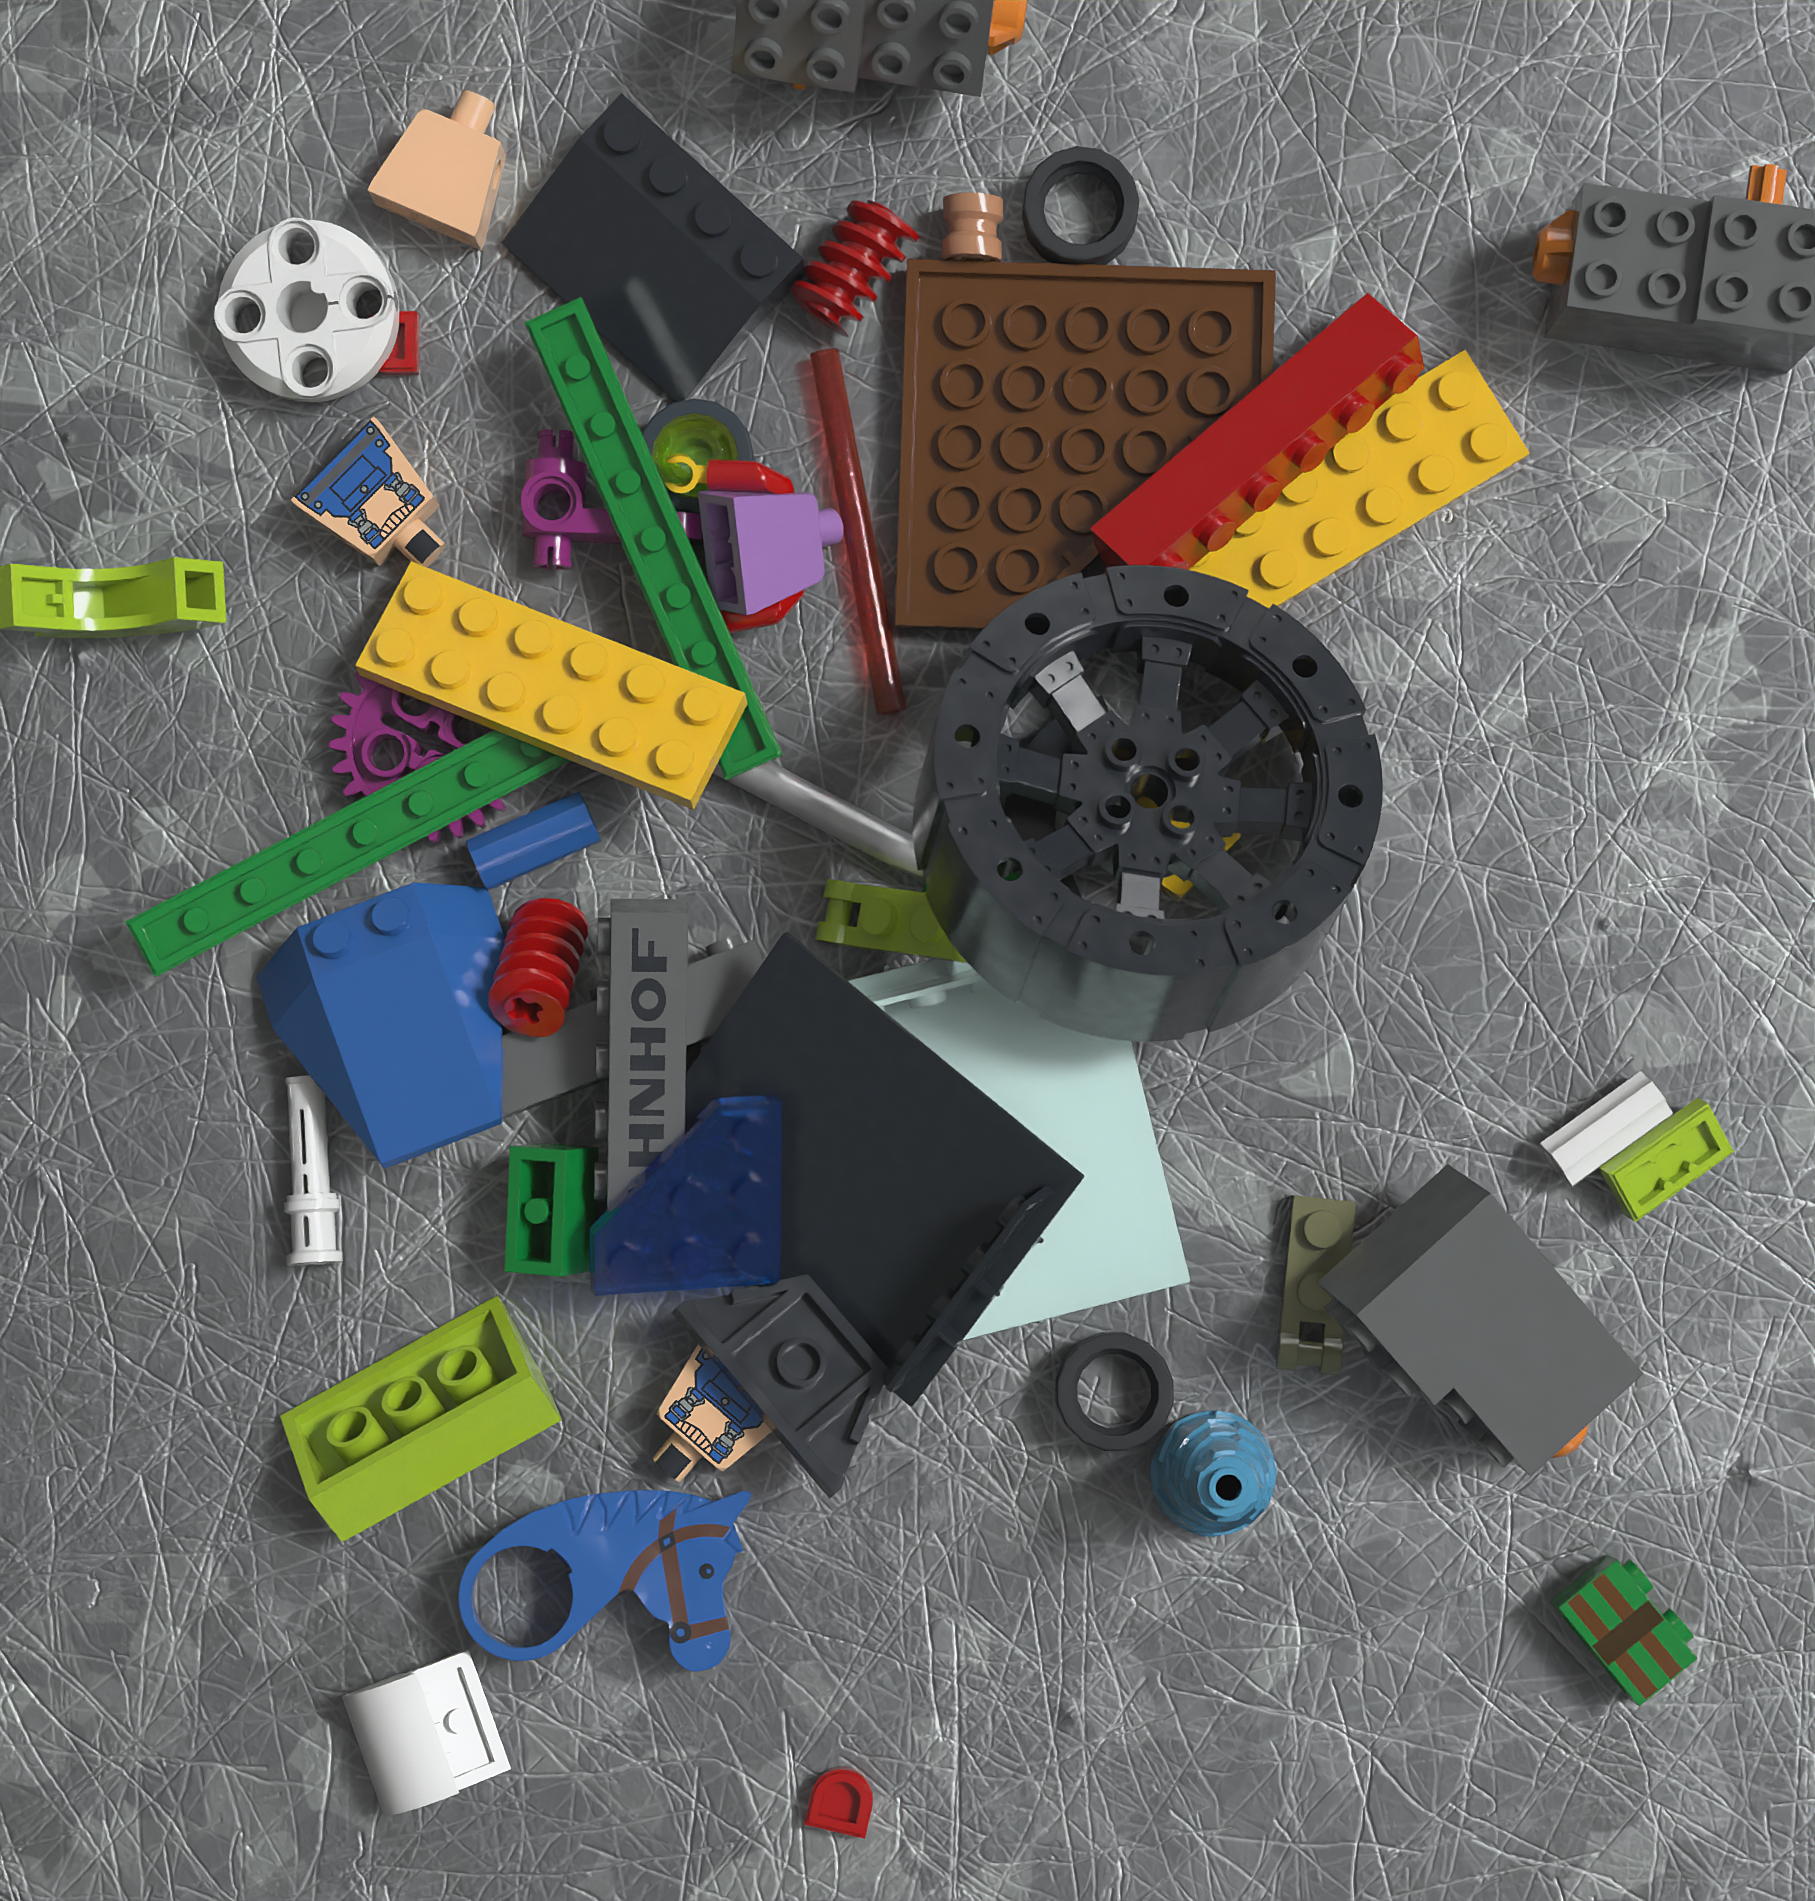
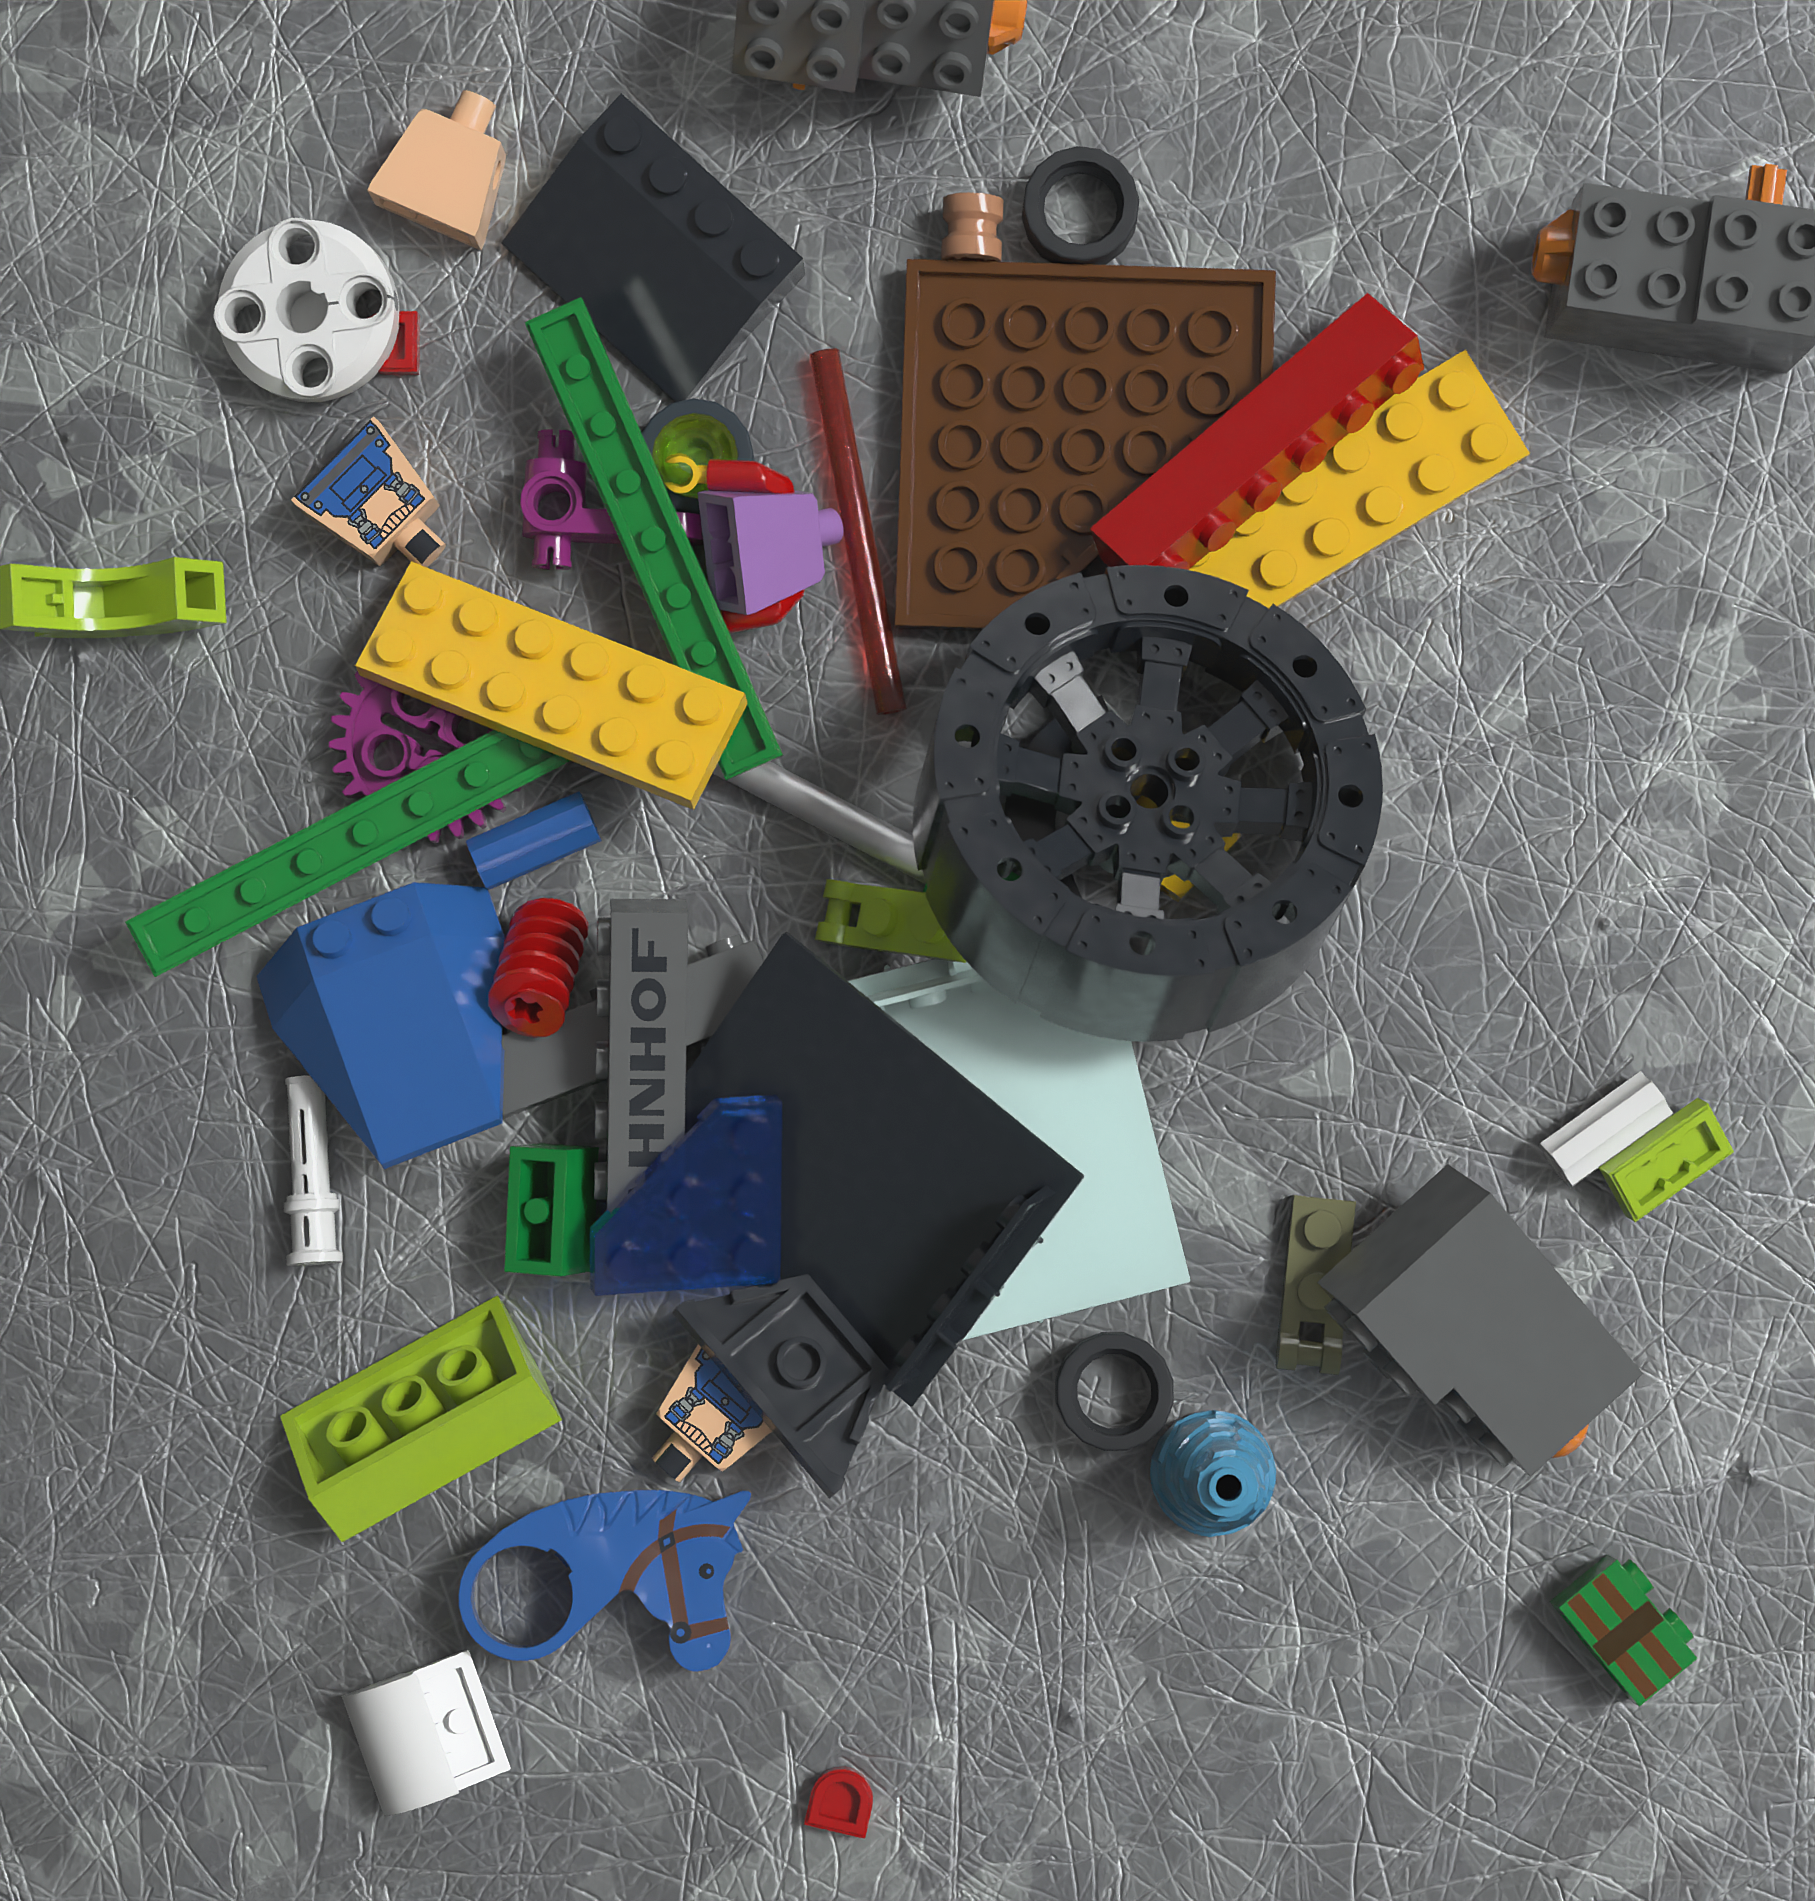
red piece [789,200,920,338] -> none

